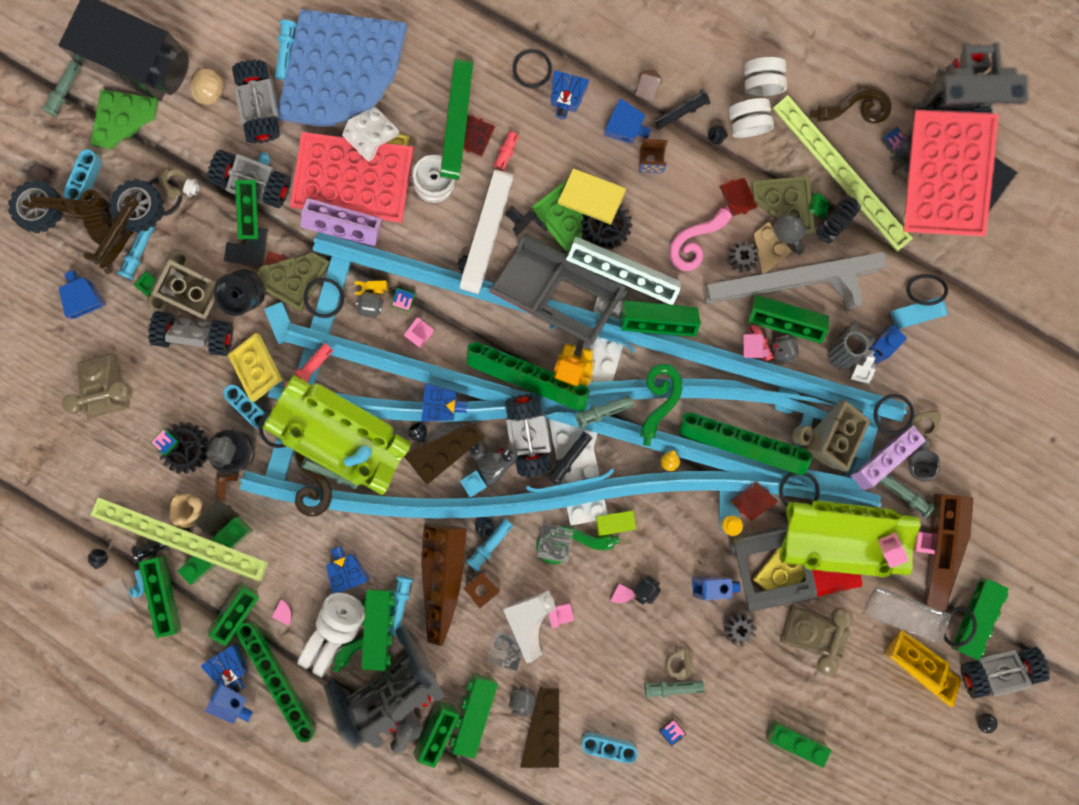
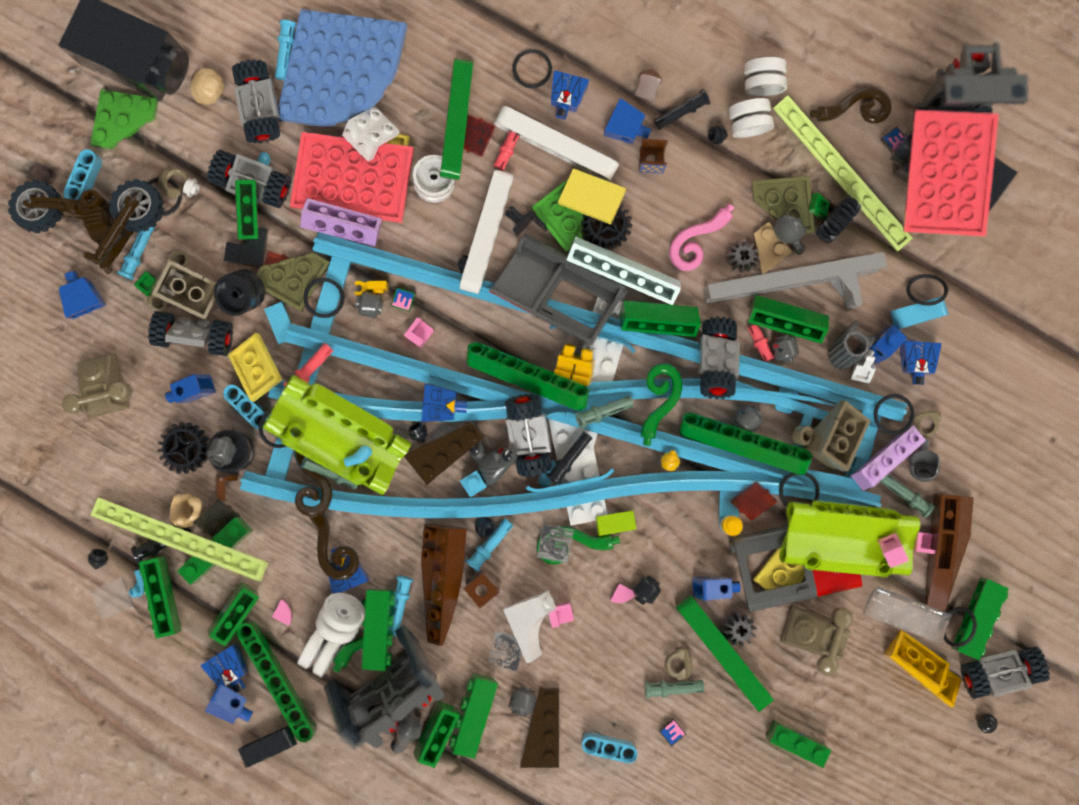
sand green pin [41,60,82,118] -> none
tile [150,428,179,456] -> none
light orange brick [554,355,587,386] -> none
clear red piece [719,177,758,217] -> none
bright pink panel [744,333,769,358] -> none
none -> blue torso [165,374,217,403]
none -> black beam [238,726,297,768]
none -> dark brown plant [309,506,359,580]
none -> white beam [494,106,619,182]
none -> medium azure arm [538,460,556,488]
none -> green beam [676,595,774,712]
none -> plate [699,316,740,400]
none -> dark grey head [734,406,763,432]
none -> blue torso [899,341,942,385]

